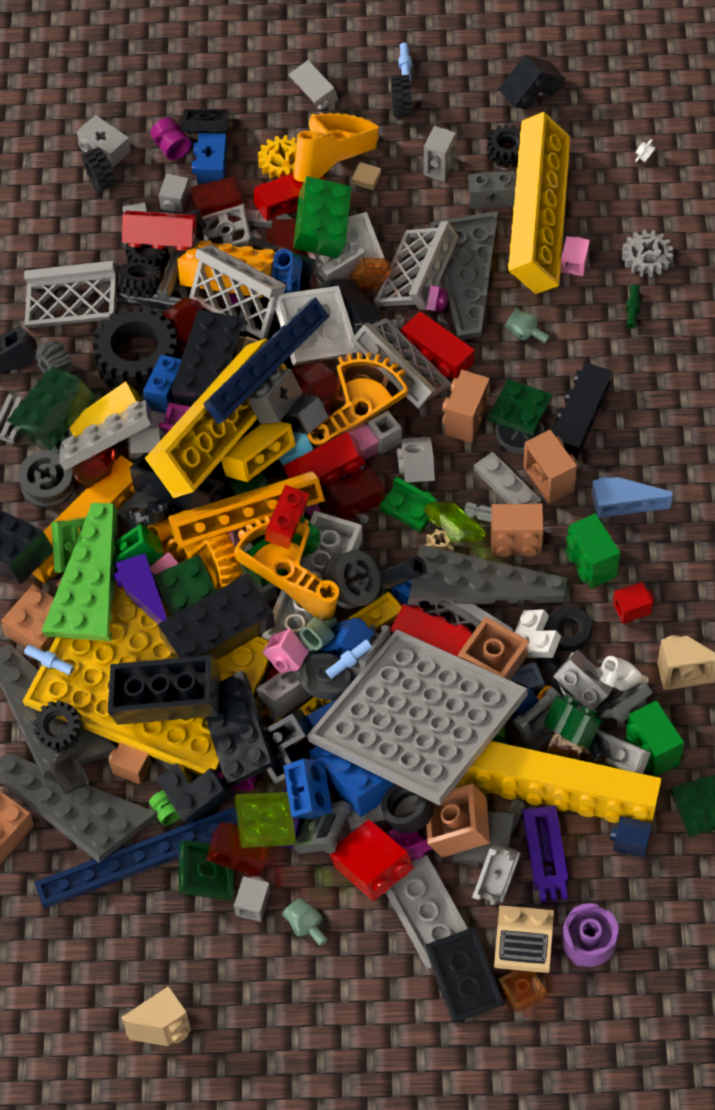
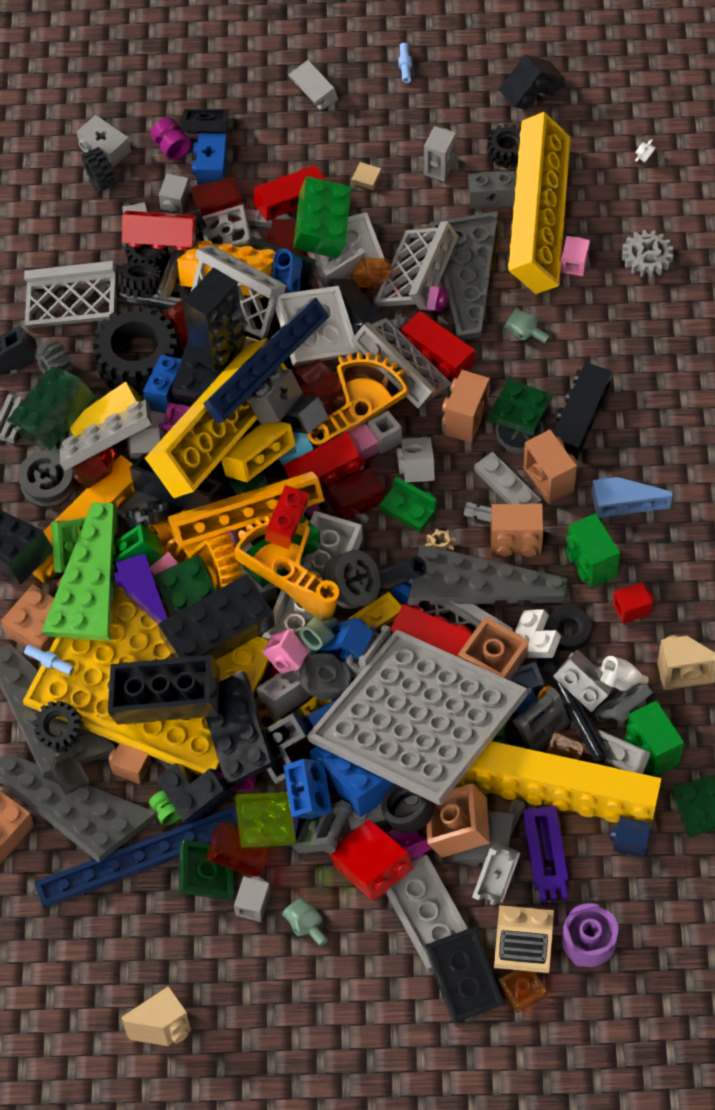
yellow gear [258,135,296,179] -> none
light orange arm [294,112,379,182] -> none
light blue bar [325,639,372,679] -> none
black tyre [391,75,412,117] -> none
clear neon green plate [423,501,487,543] -> none
dark green brick [543,694,602,749] -> none
dark green bar [626,285,641,329] -> none
none -> black brick [182,267,245,371]

